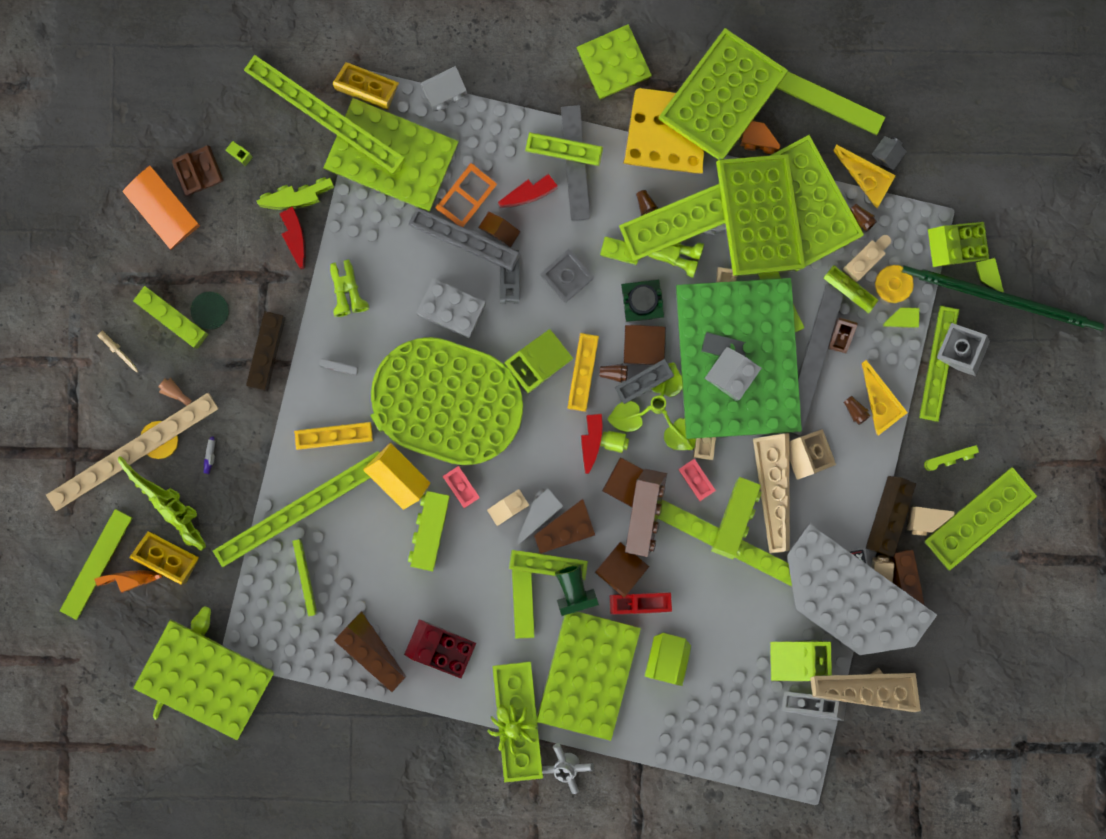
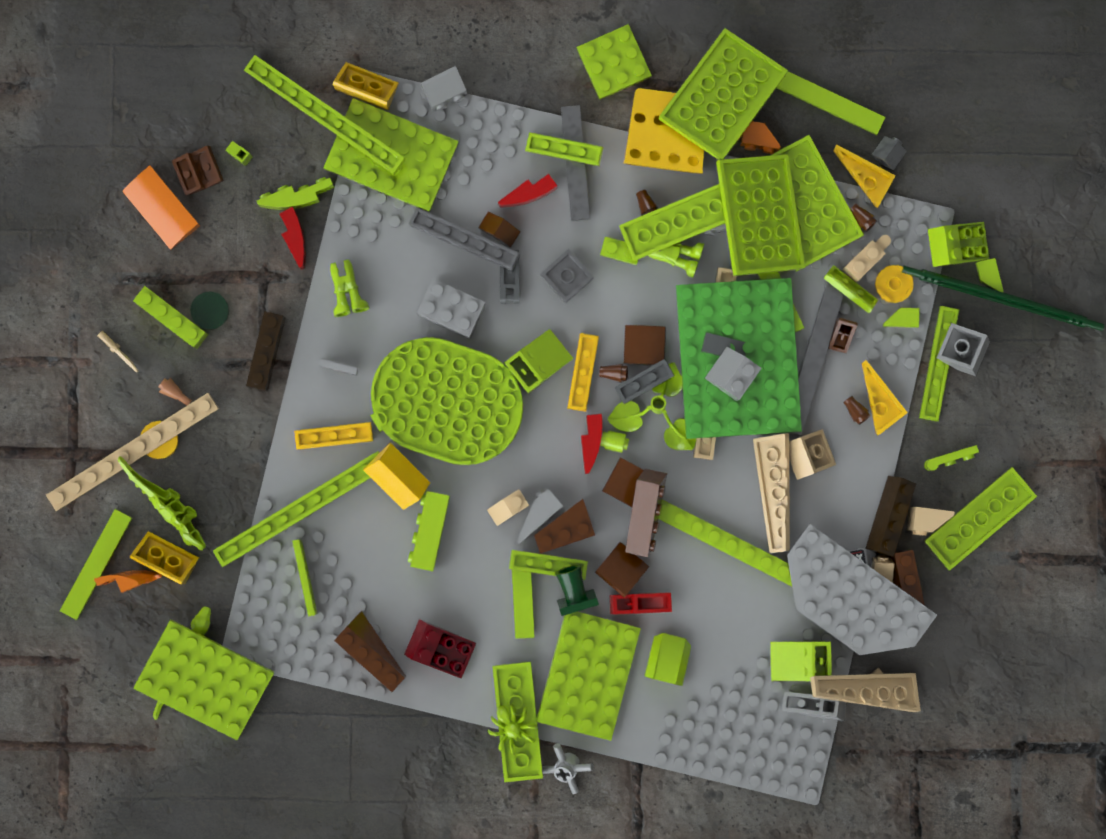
light grey piece [203,436,216,474] -> none
orange window [435,163,497,227] -> none
coral plate [443,466,480,508] -> none
piece [621,279,664,322] -> none
coral plate [678,459,716,501] -> none
lime brick [711,477,762,560] -> none

